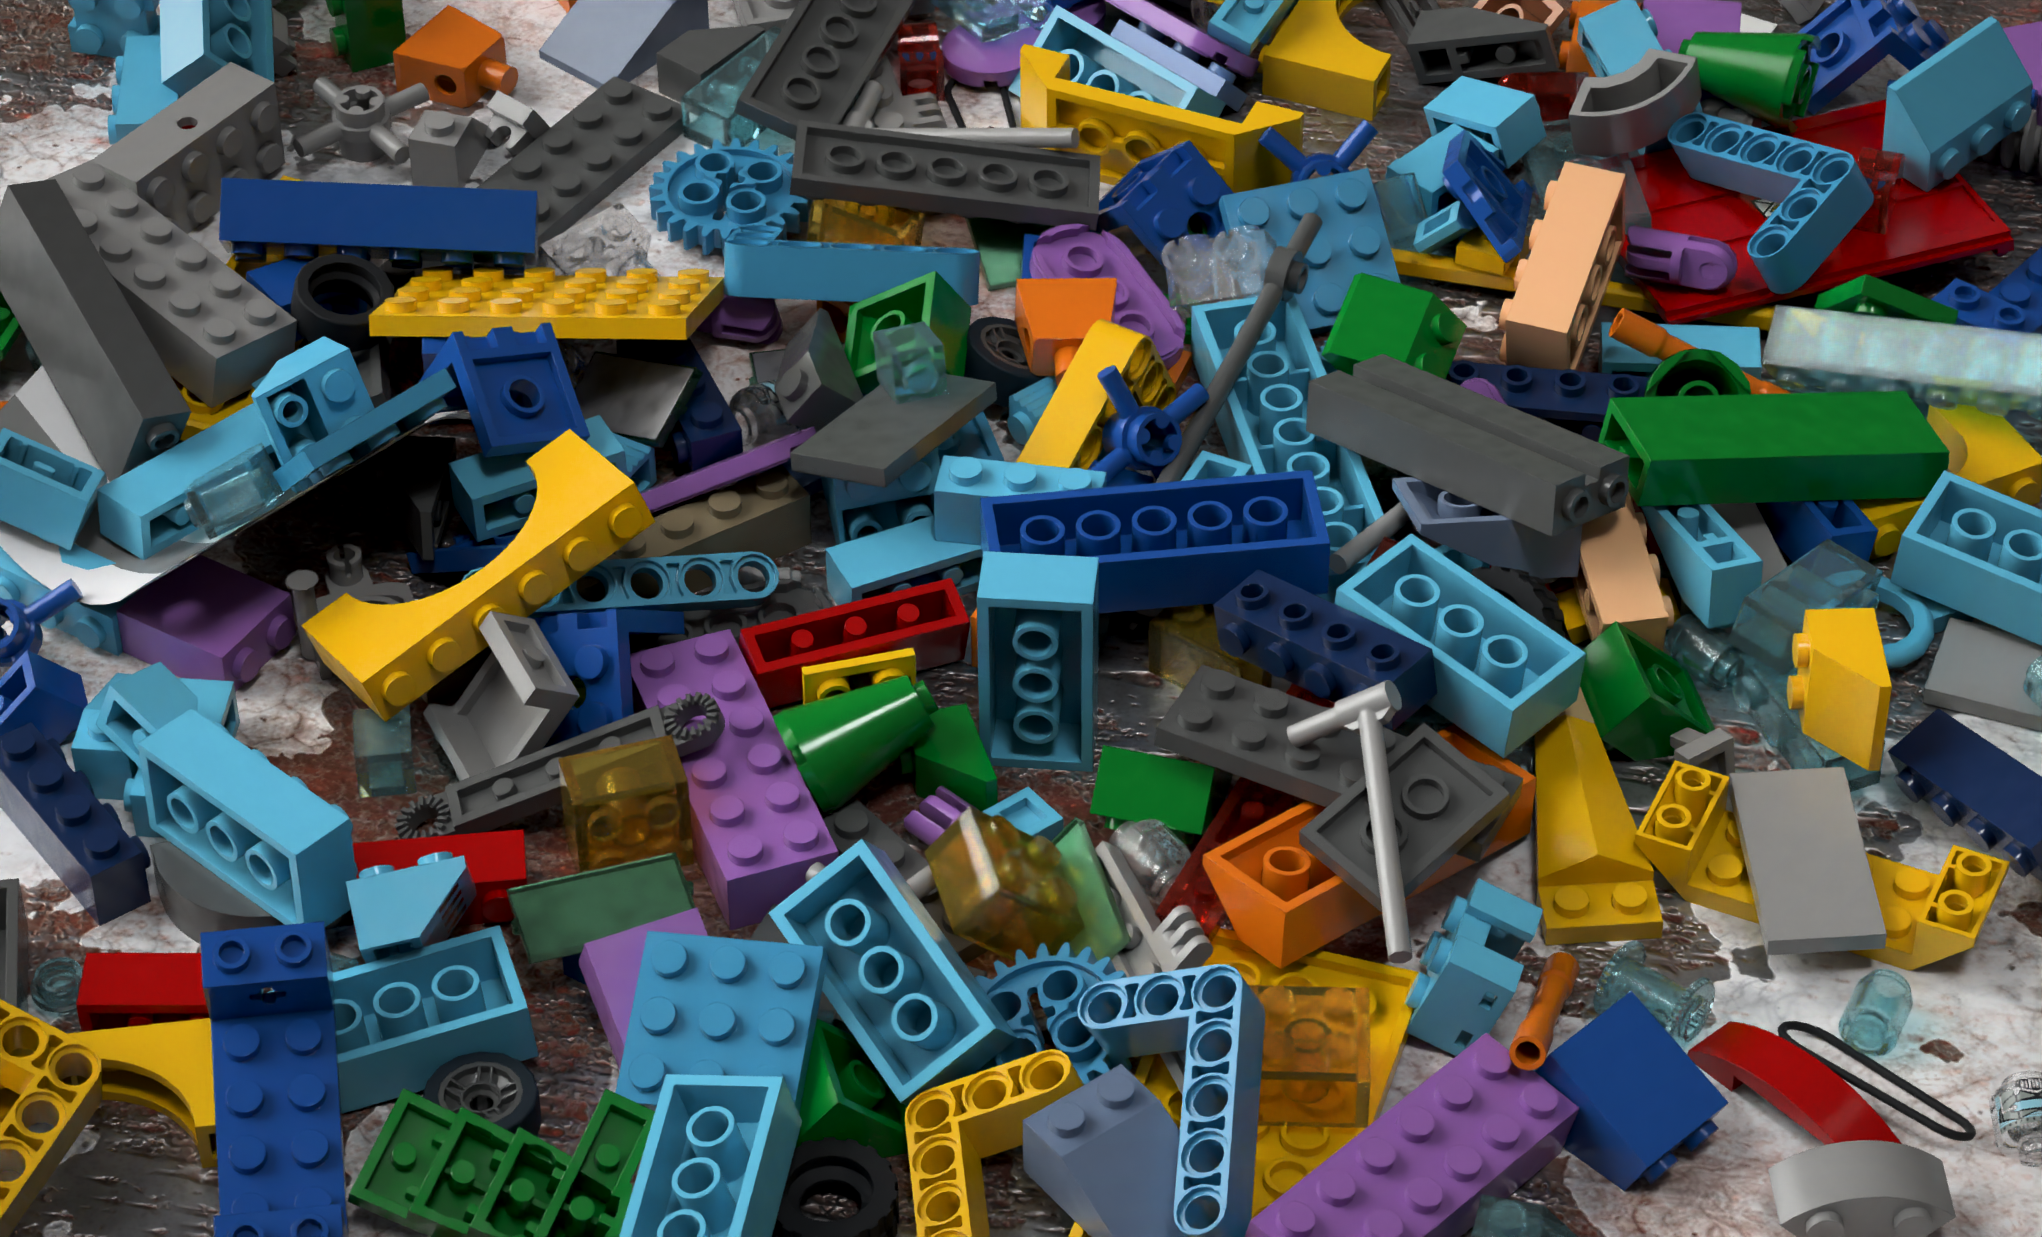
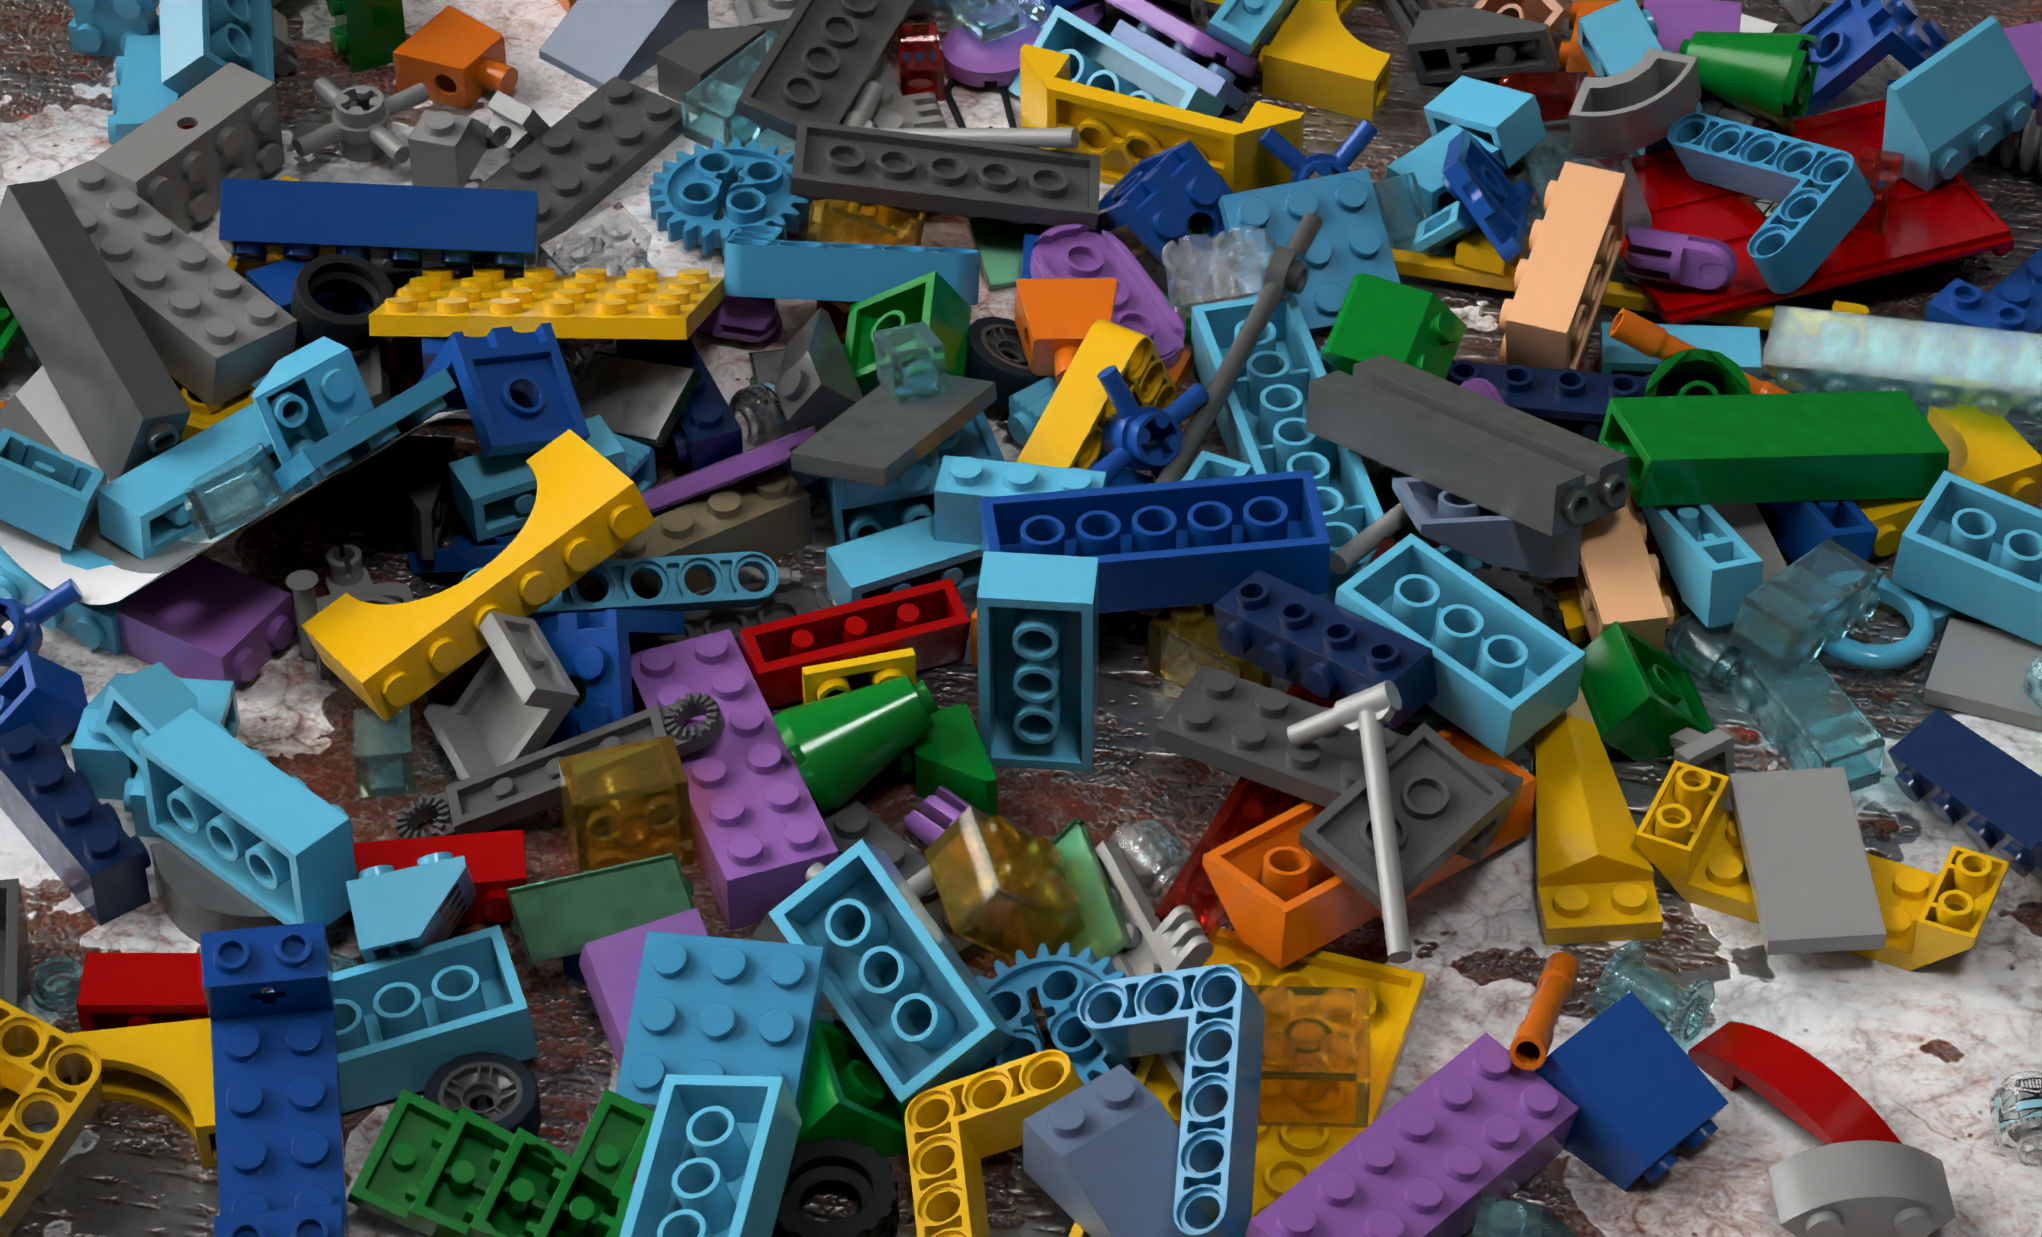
medium azure plate [982,787,1064,859] -> none
green slope [1090,745,1233,845] -> none
medium azure piece [1404,878,1543,1056] -> none
black piece [1777,1021,1976,1141] -> none
yellow slope [1787,608,1892,771] -> none
green plate [1813,274,1959,352] -> none
clear light blue brick [1838,969,1913,1056] -> none

